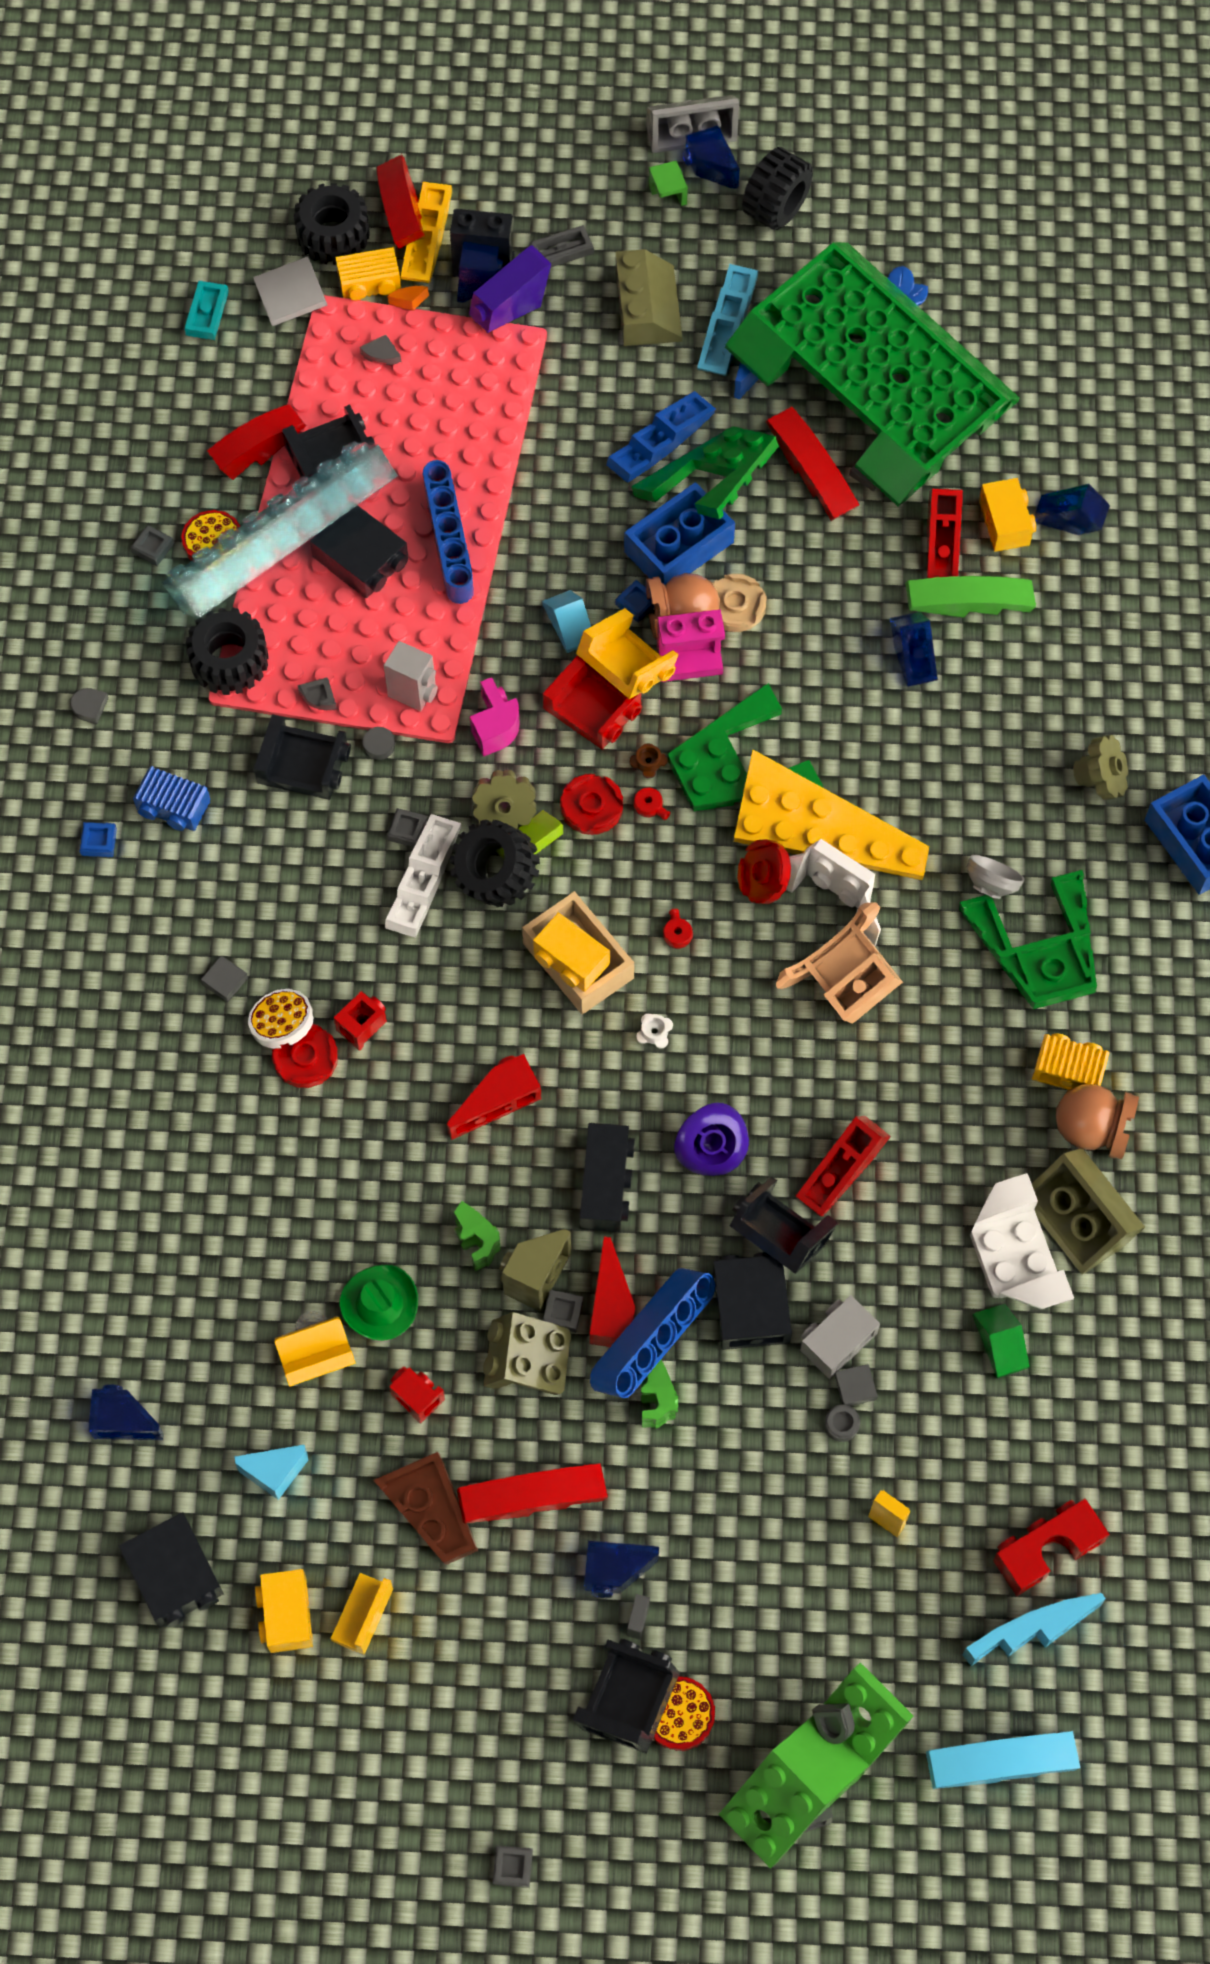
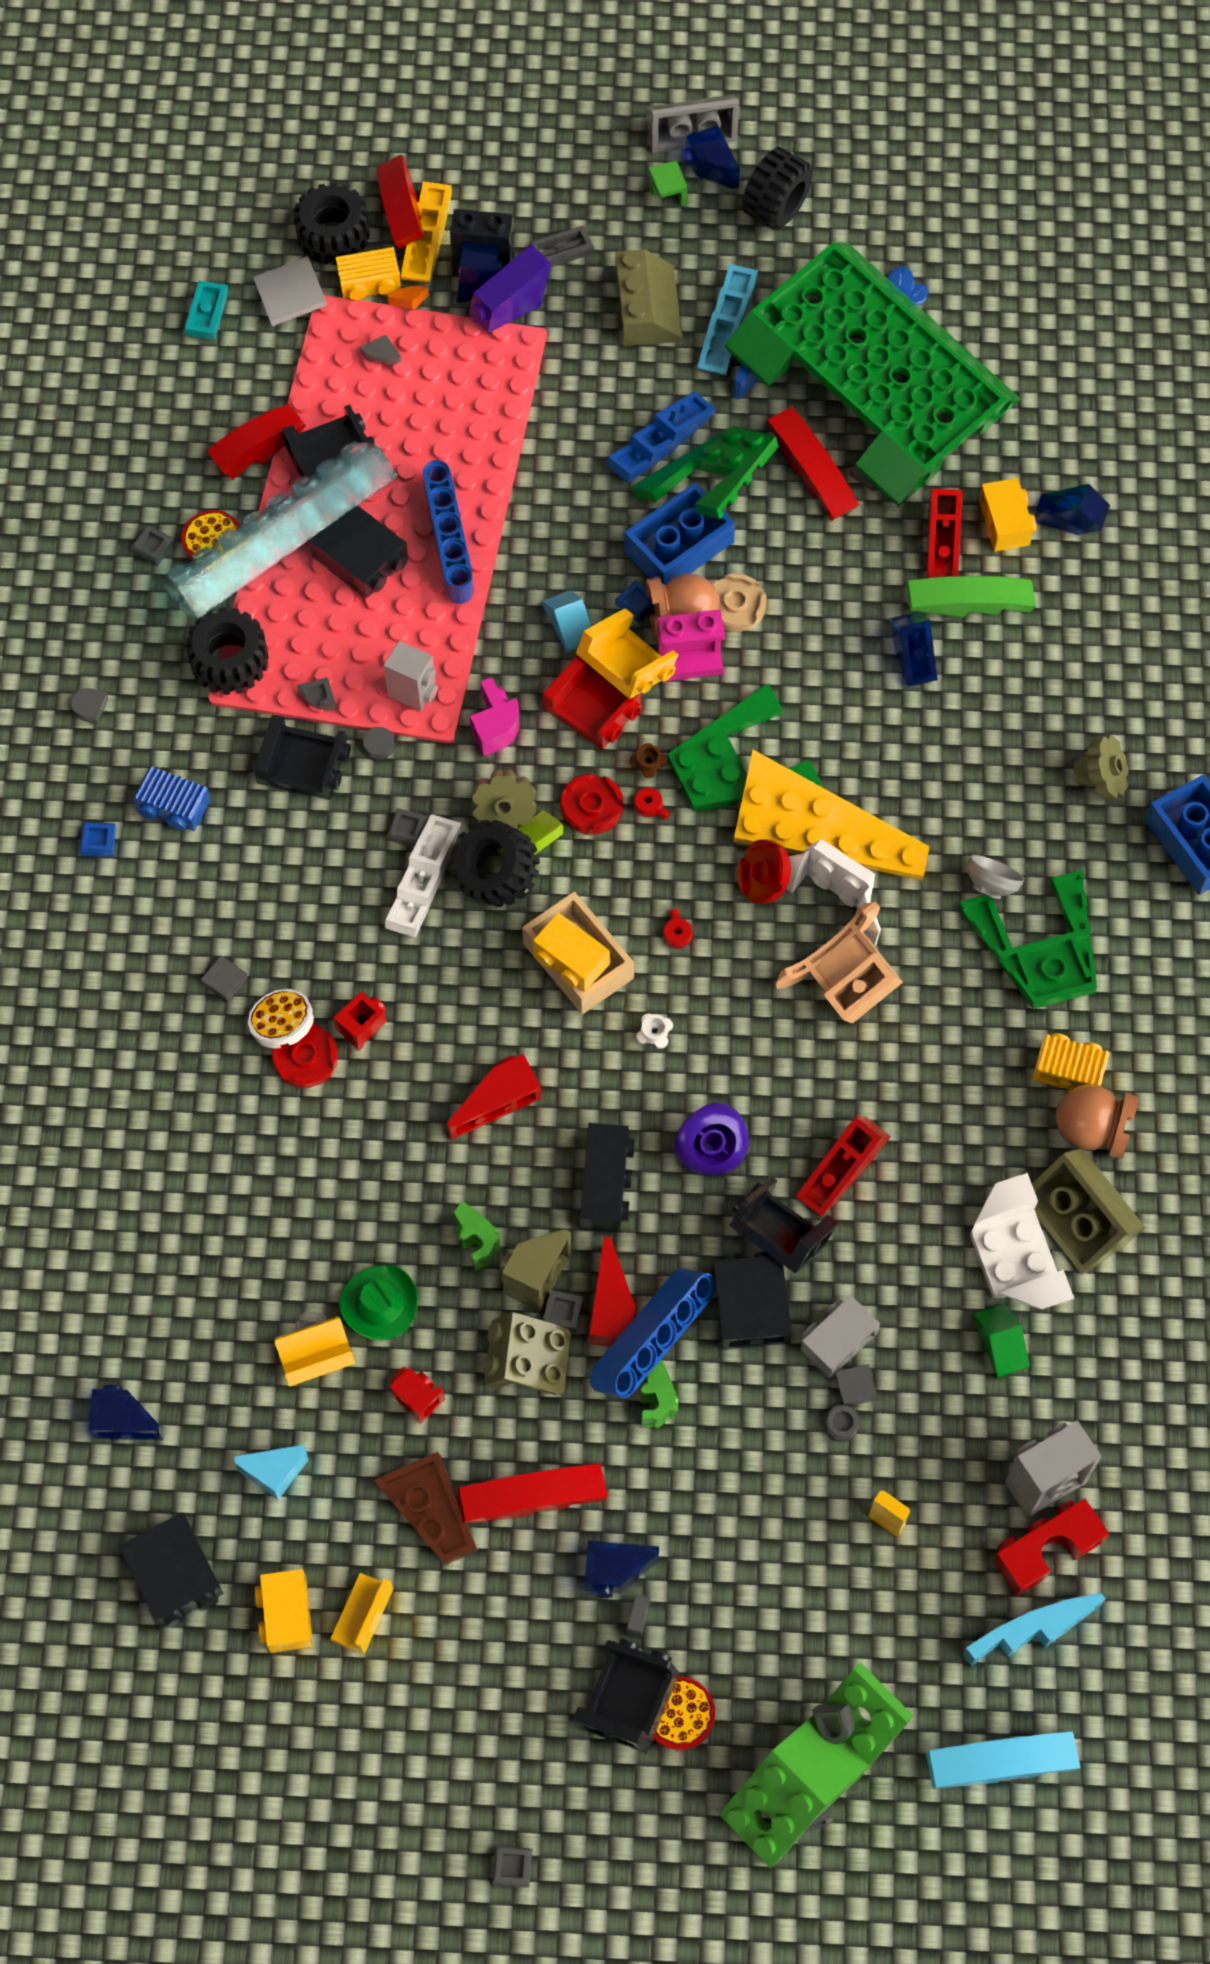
none -> light grey brick [1005,1420,1102,1518]

